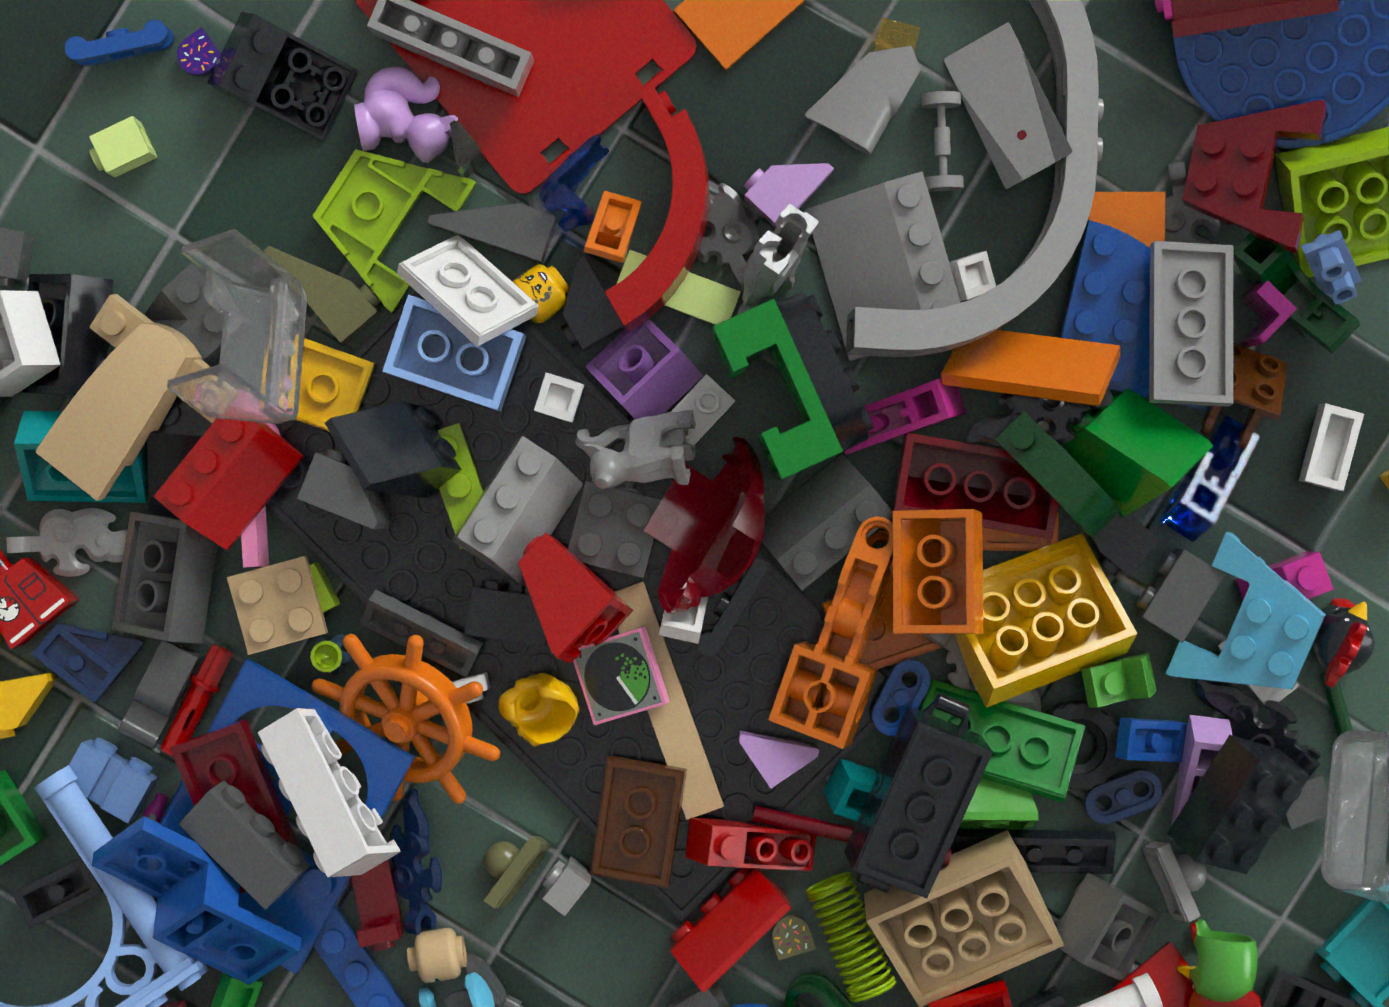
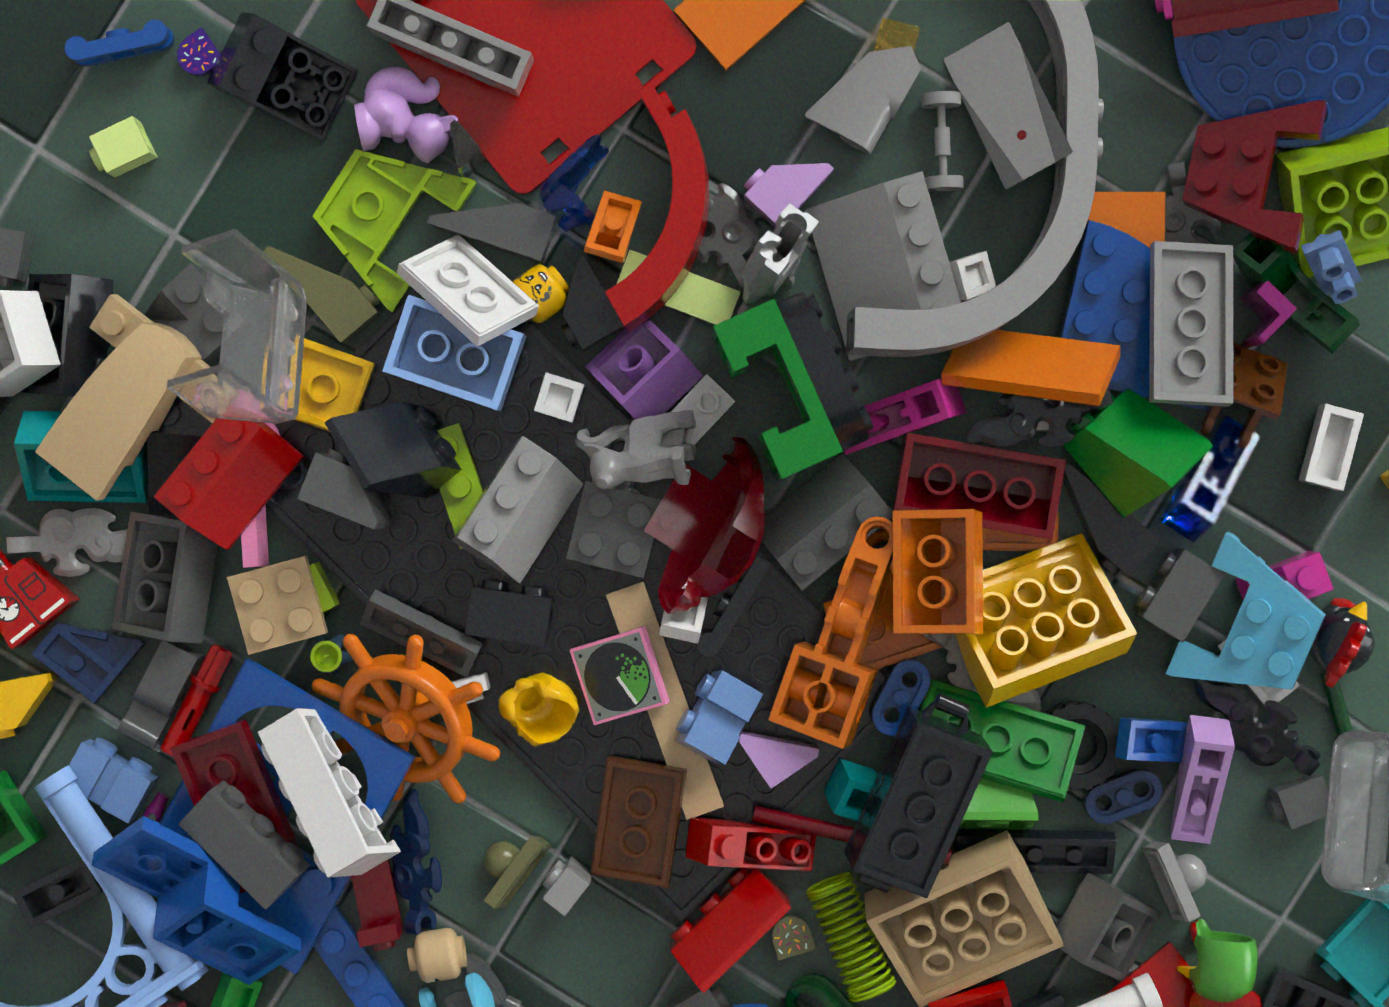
red slope [518,533,634,663] -> none
dark green arch [995,411,1121,539] -> none
bright green slope [1081,652,1156,708] -> none
black brick [1167,735,1310,874] -> none
none -> medium blue brick [675,670,763,765]

